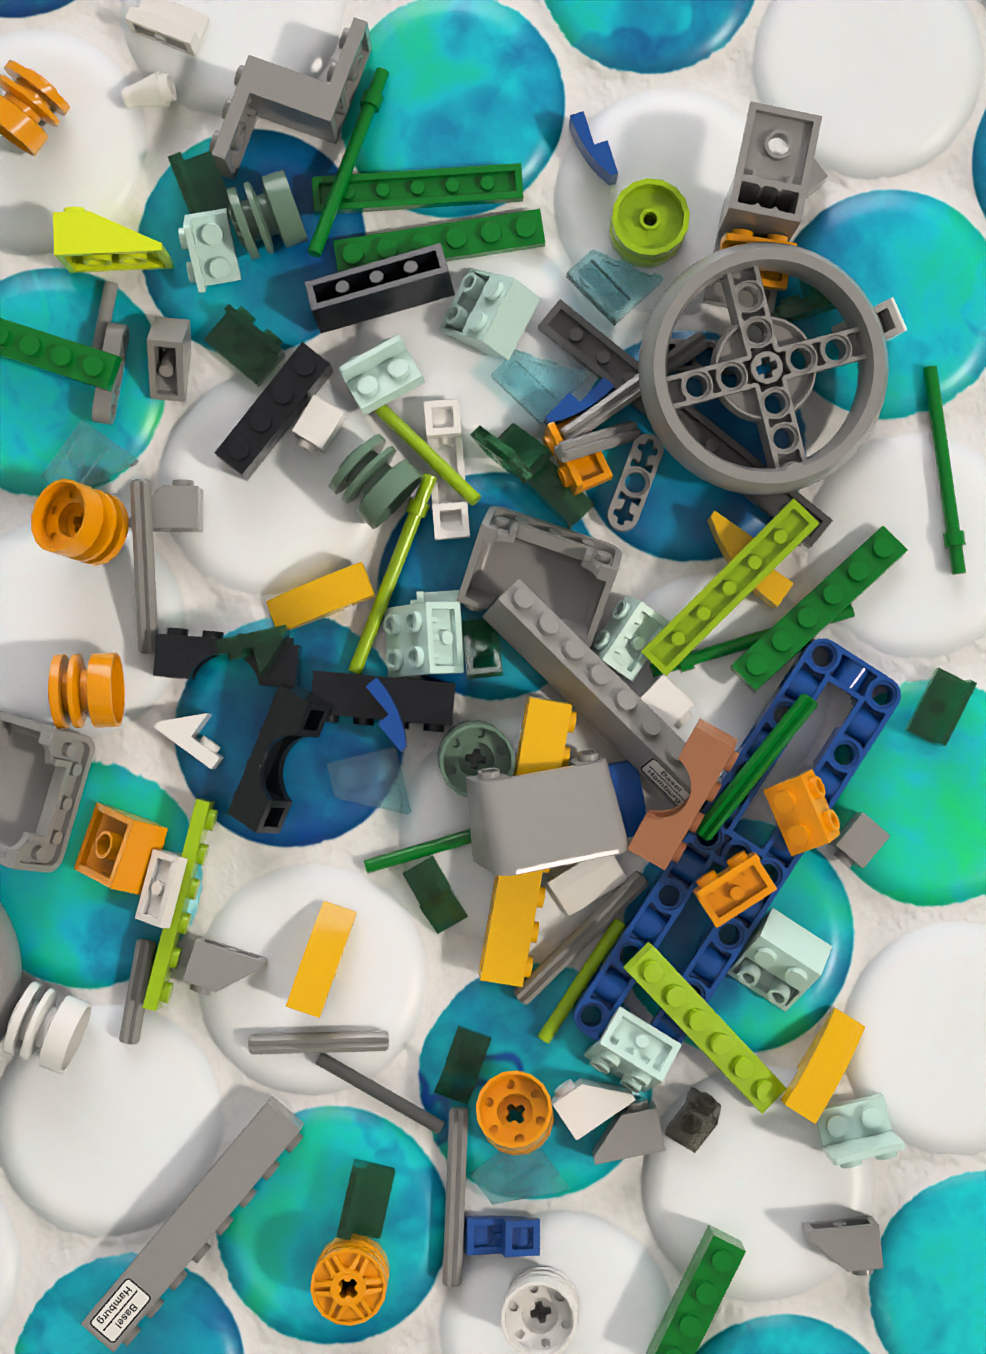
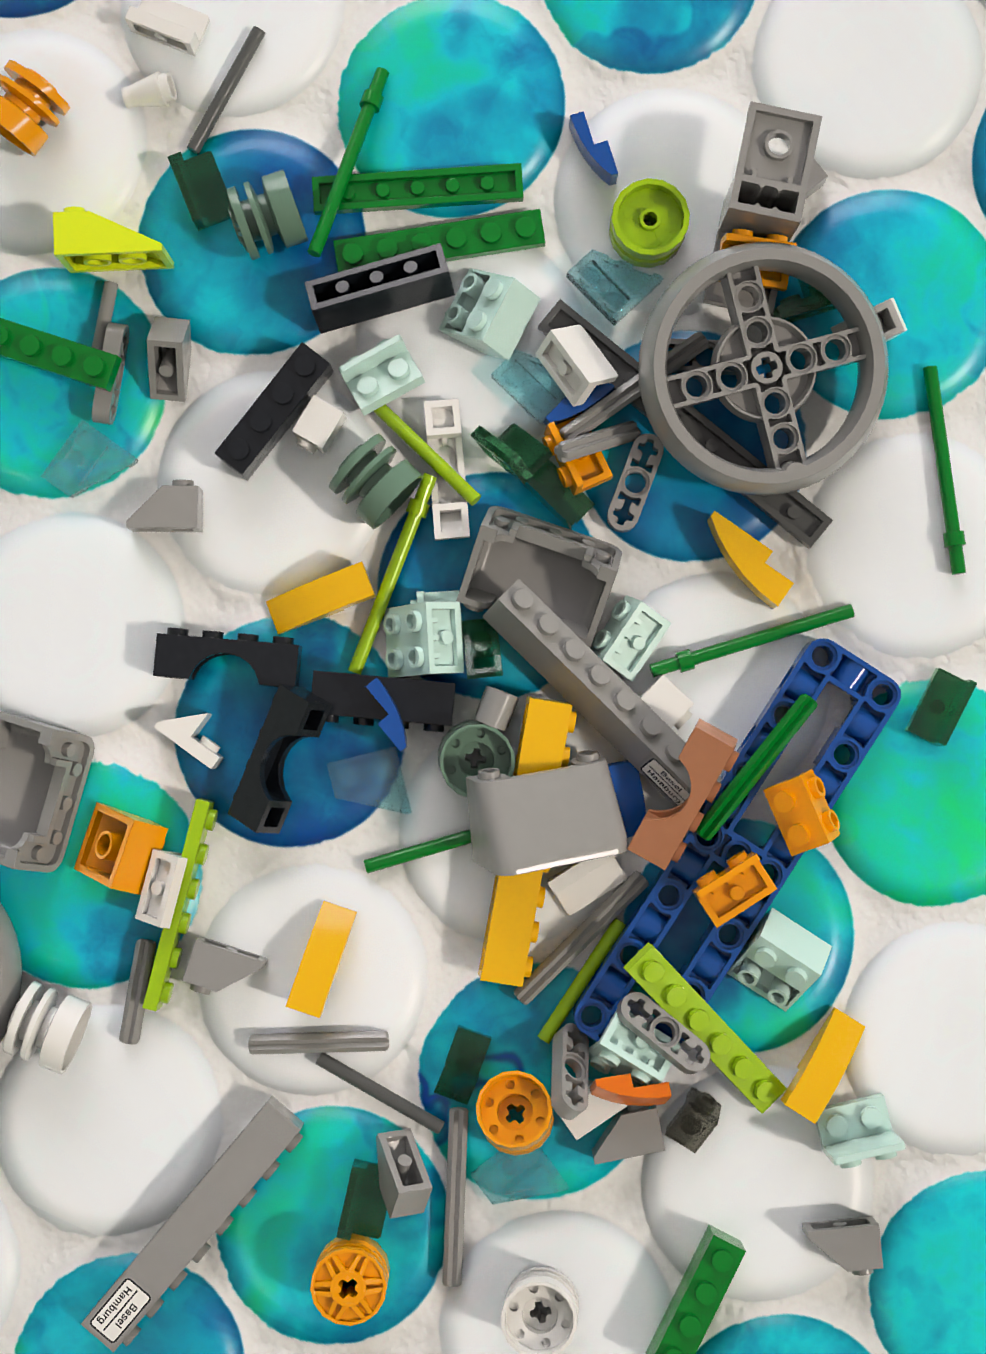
light orange wheel [31,478,129,566] -> none
light orange wheel [48,653,125,729] -> none
light grey axle [130,479,158,654] -> none
light aqua bracket [178,208,241,293] -> none
clear green bracket [204,304,285,387] -> none
light grey bracket [209,17,372,181] -> none
clear green slope [215,625,291,676] -> none
clear green slope [402,855,468,934] -> none
blue slope [464,1215,540,1257] -> none
lime plate [641,498,820,676] -> none
green plate [730,526,908,693] -> none
light grey brick [830,812,890,868] -> none
none -> dark grey bar [187,26,265,155]
none -> light grey slope [376,1128,433,1219]
none -> light grey piece [475,686,519,731]
none -> white panel [535,325,618,407]
none -> light grey beam [551,1023,589,1120]
none -> orange slope [590,1073,672,1106]
none -> light grey beam [617,992,710,1074]

